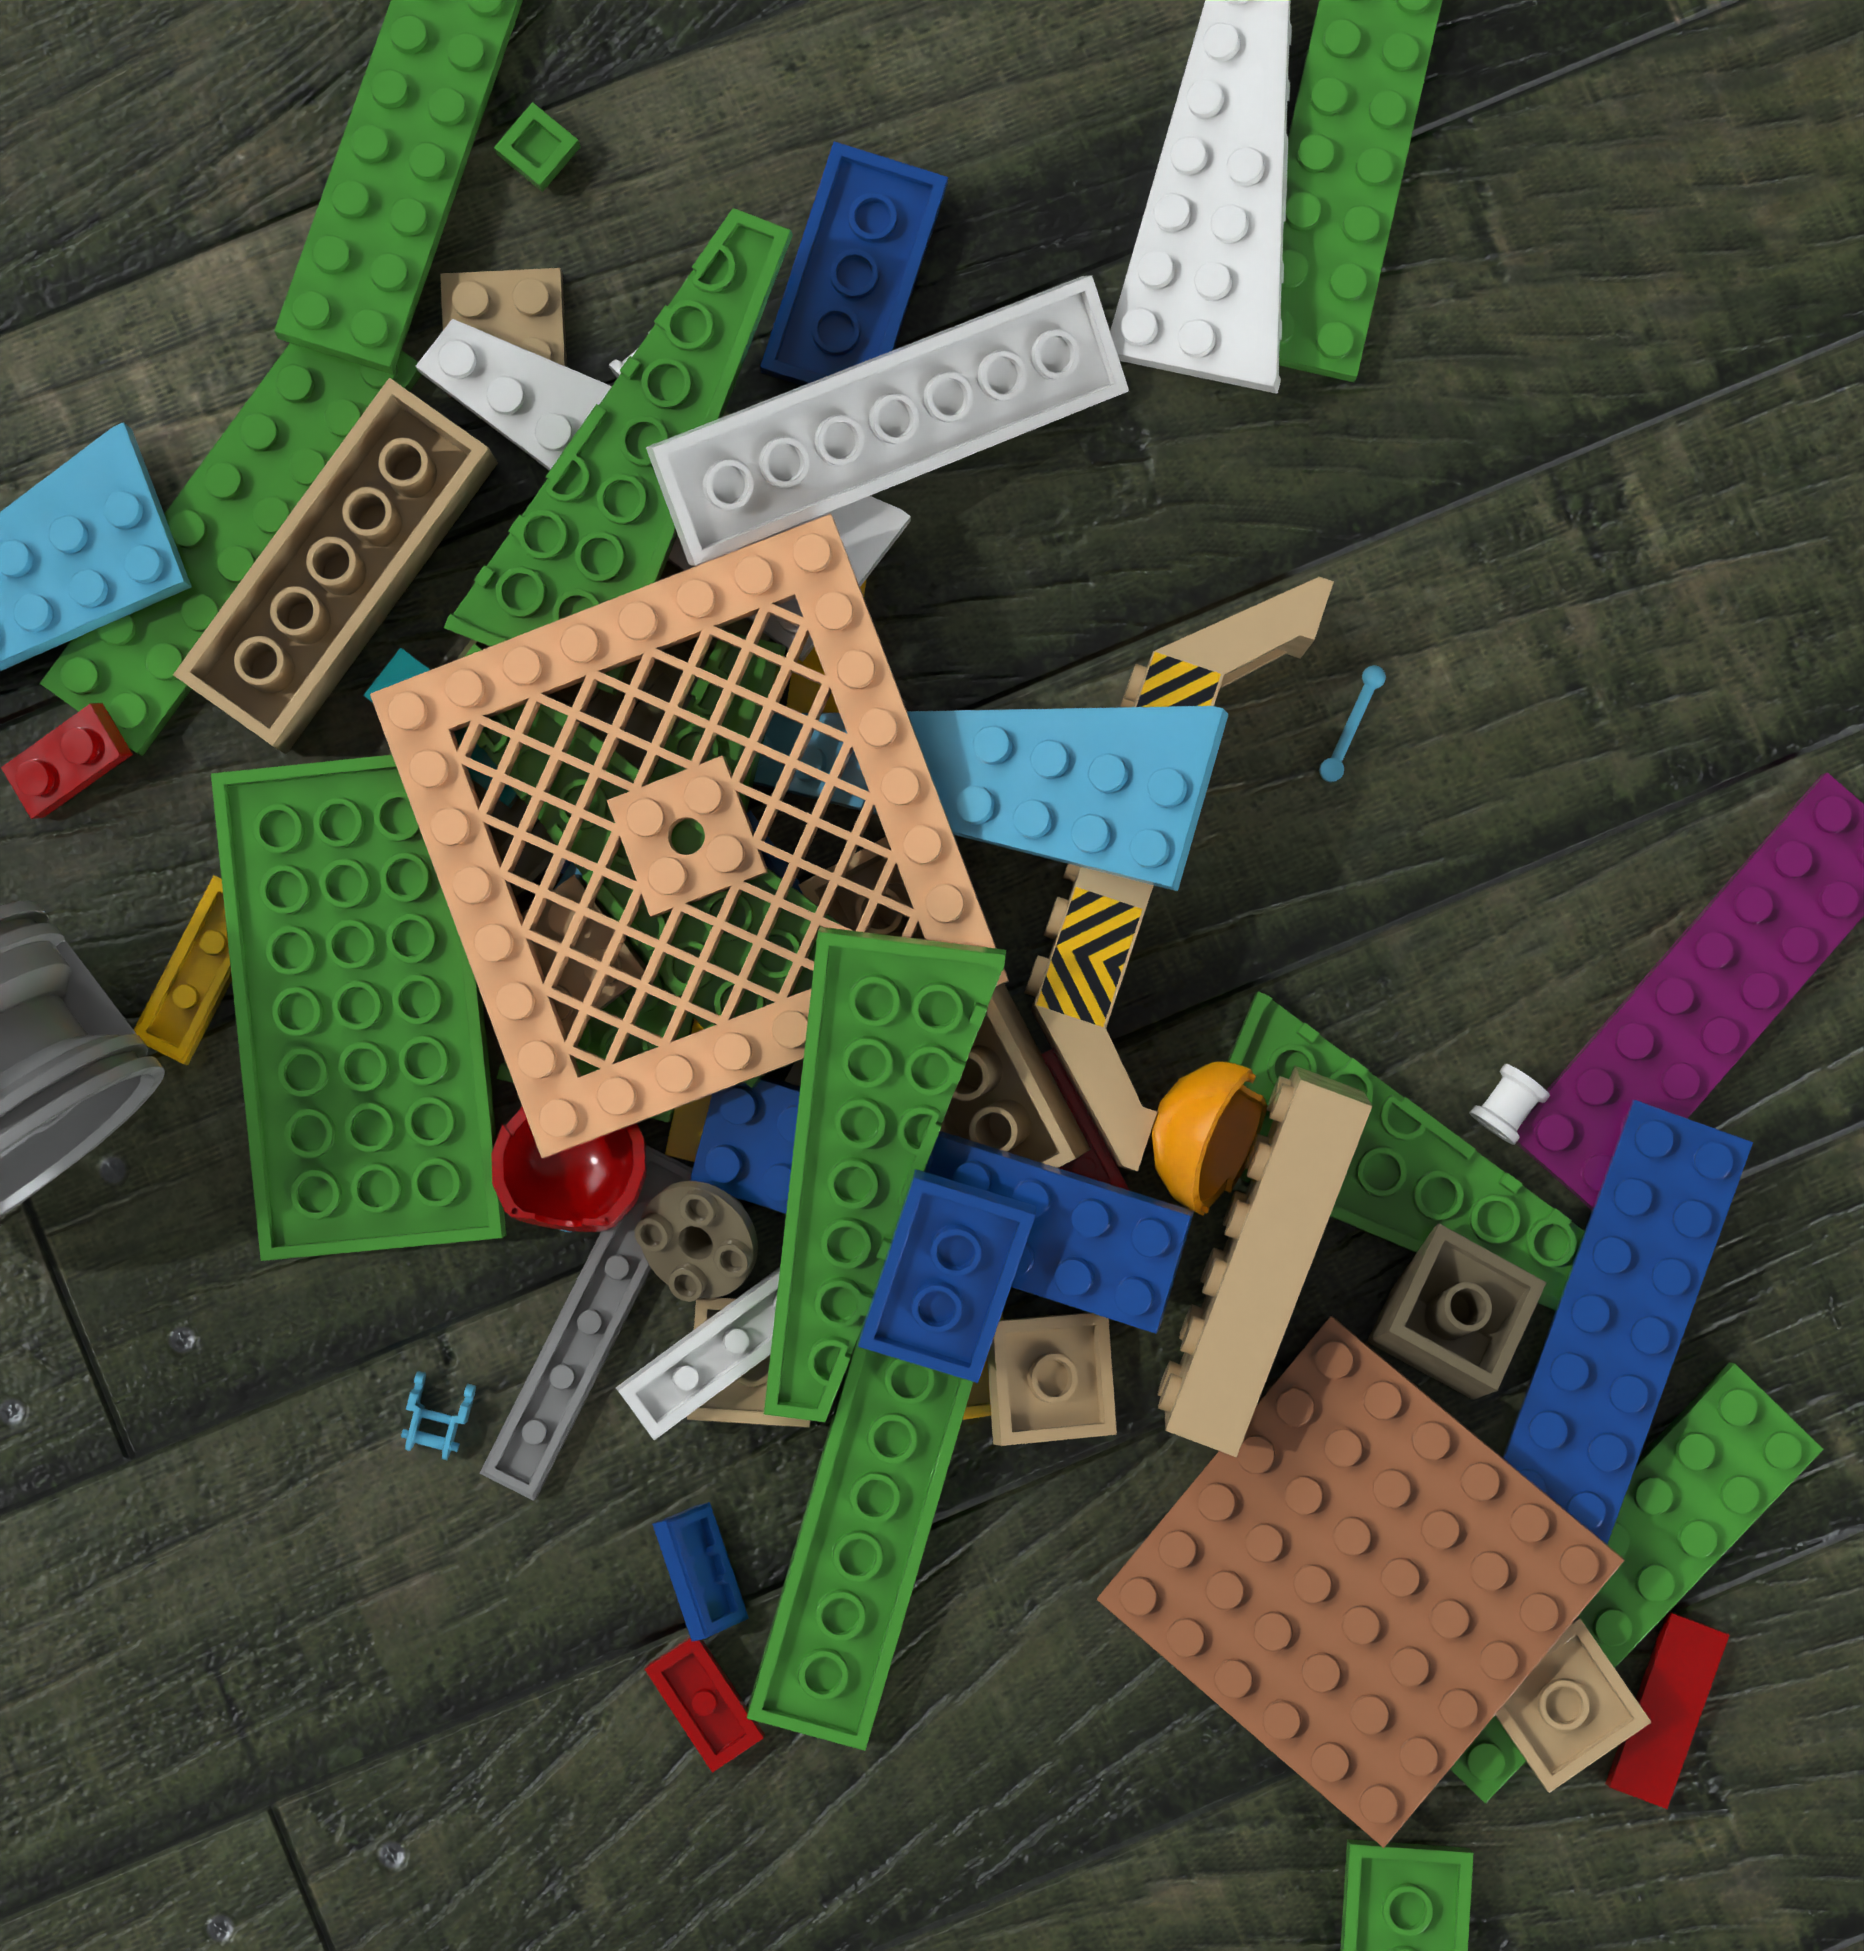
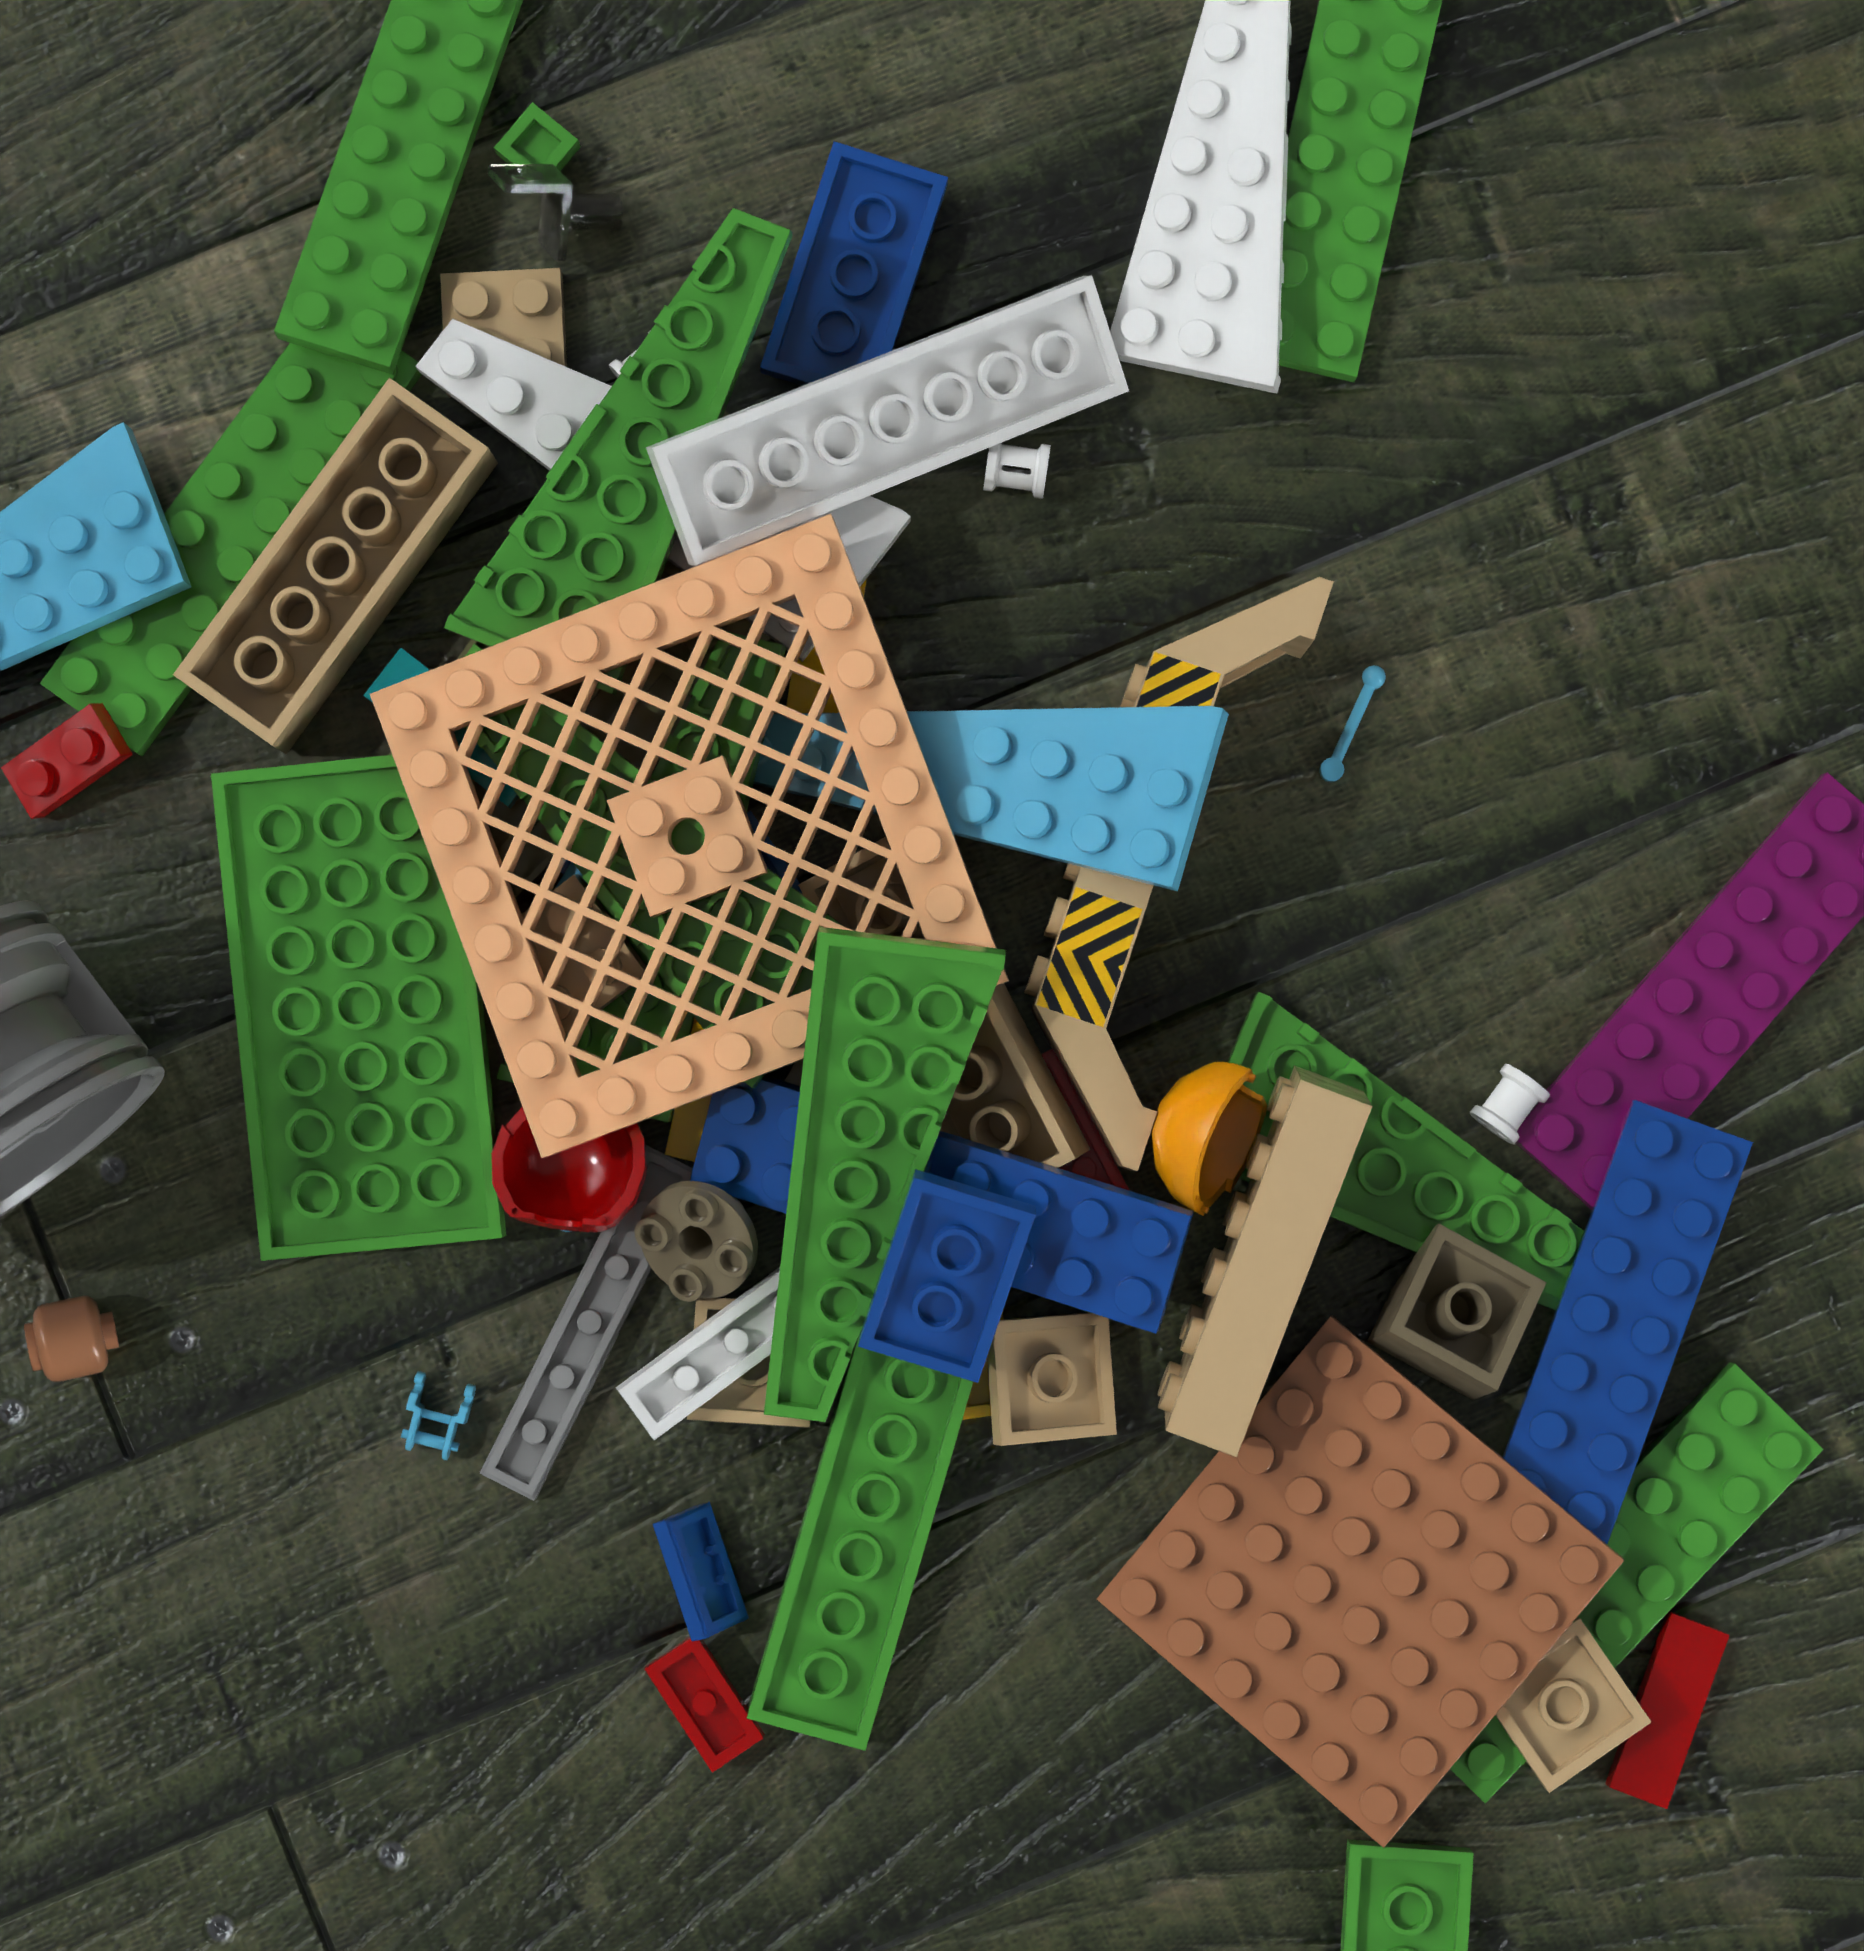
yellow tile [134,875,232,1065] -> none
none -> nougat head [24,1296,119,1382]
none -> clear smoke bracket [488,164,623,262]
none -> white bush [983,443,1051,499]

